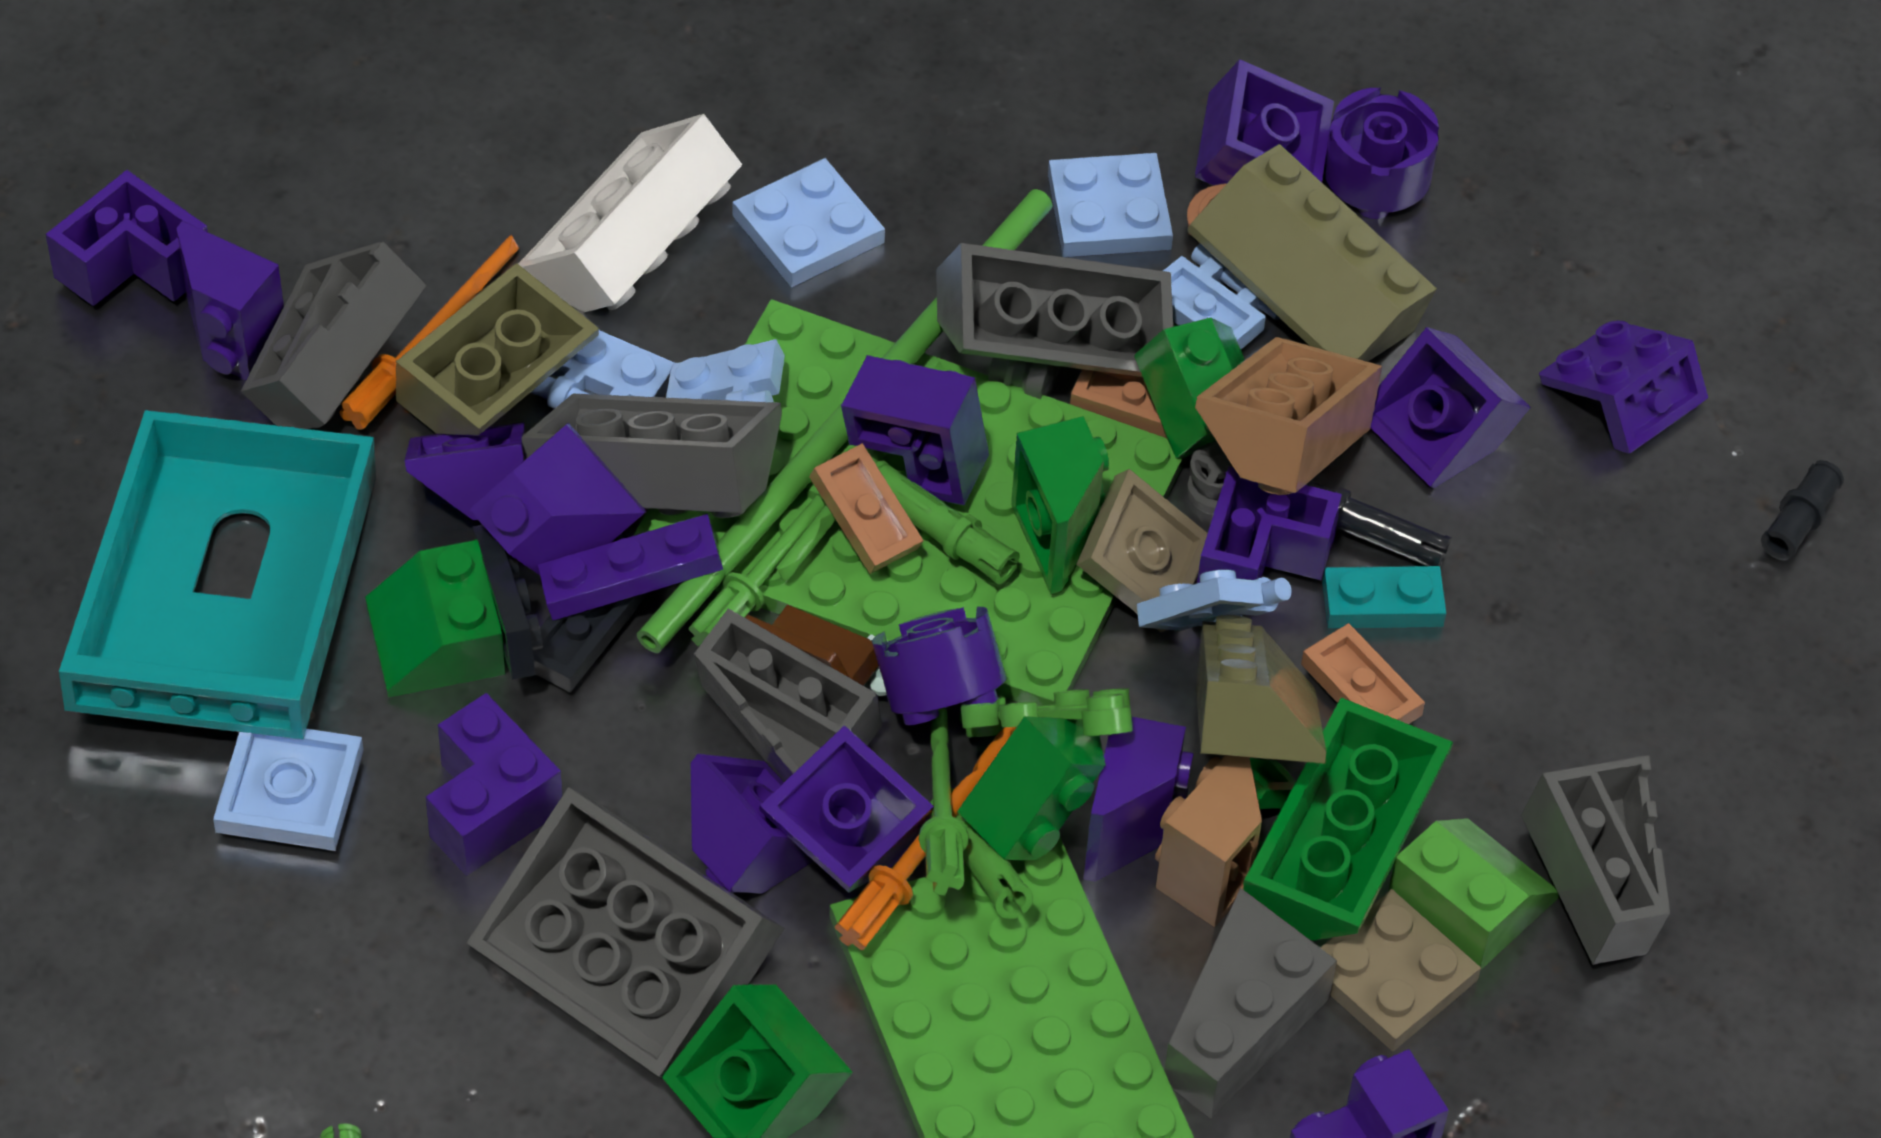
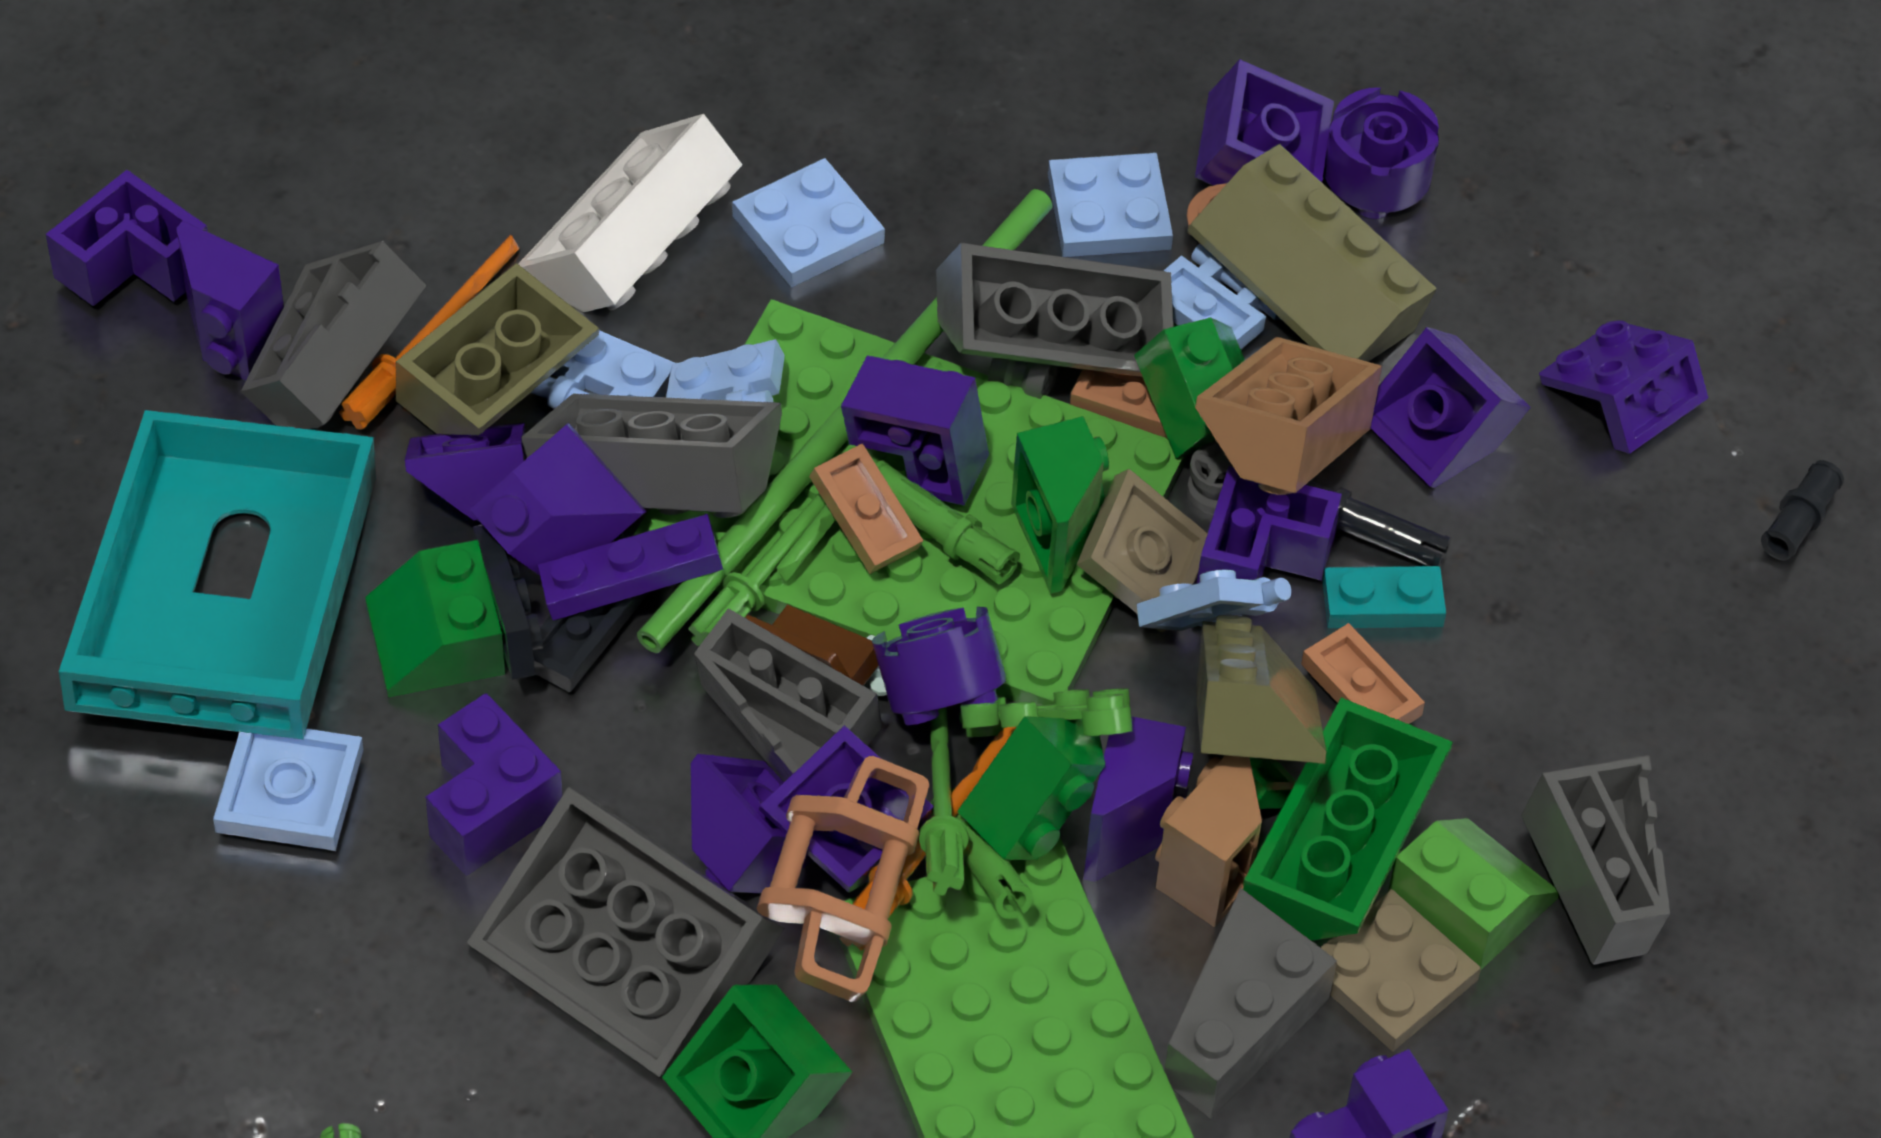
none -> nougat bar [757,756,929,1002]

